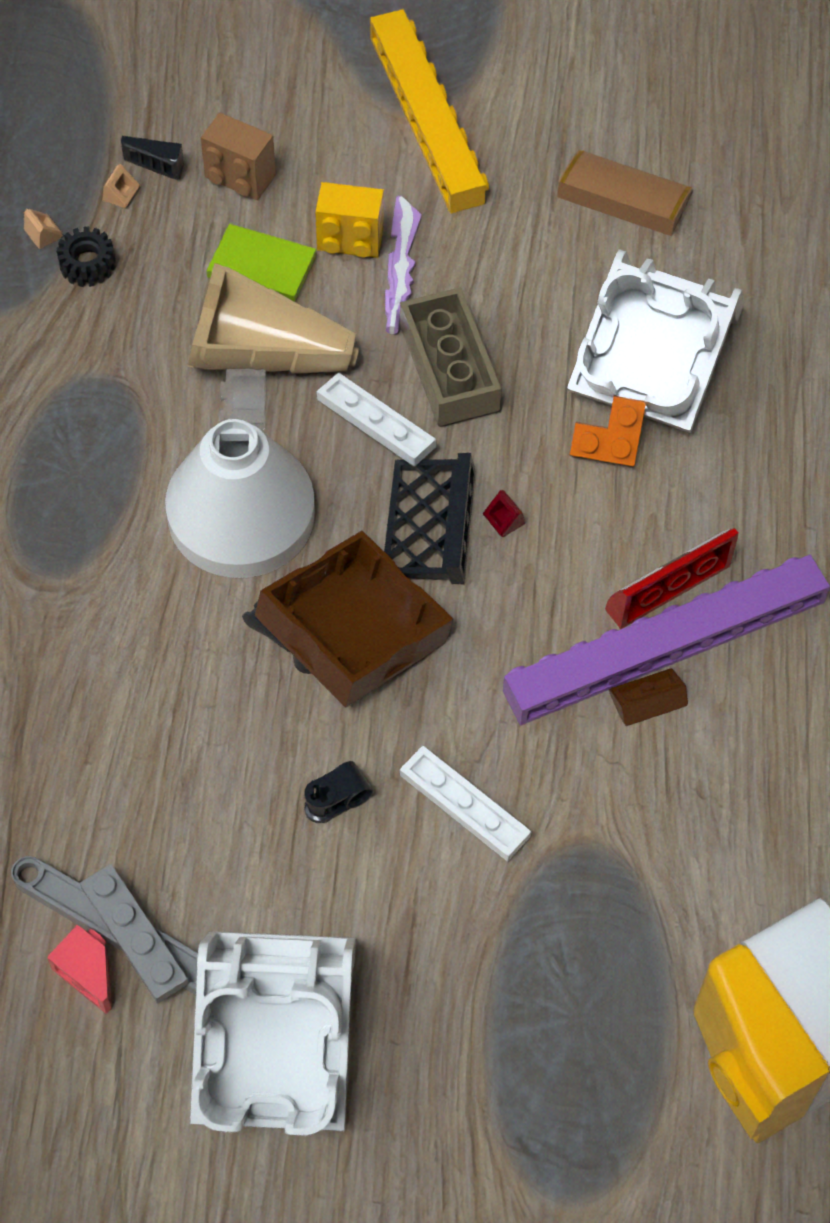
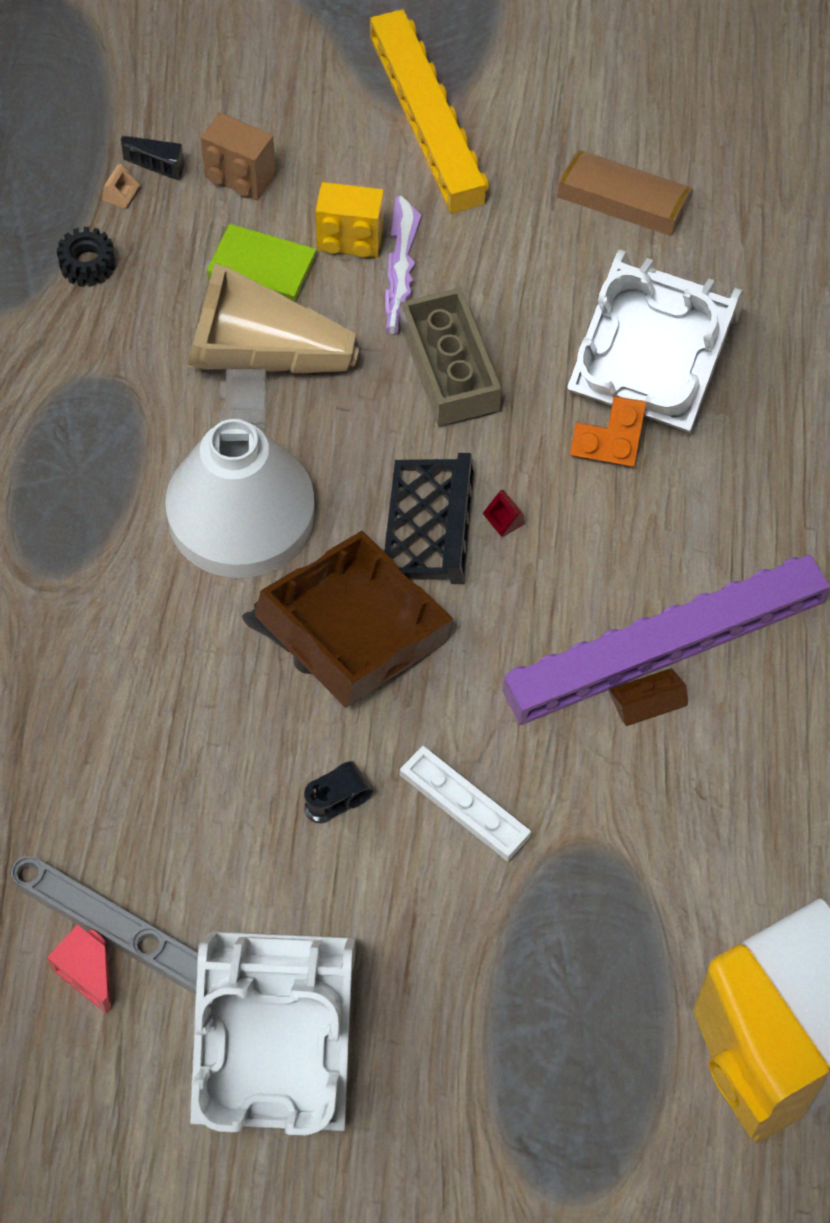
light nougat slope [24,209,63,249] -> none
light grey plate [80,864,189,1004] -> none
white plate [317,372,436,467] -> none
red slope [605,528,739,630] -> none

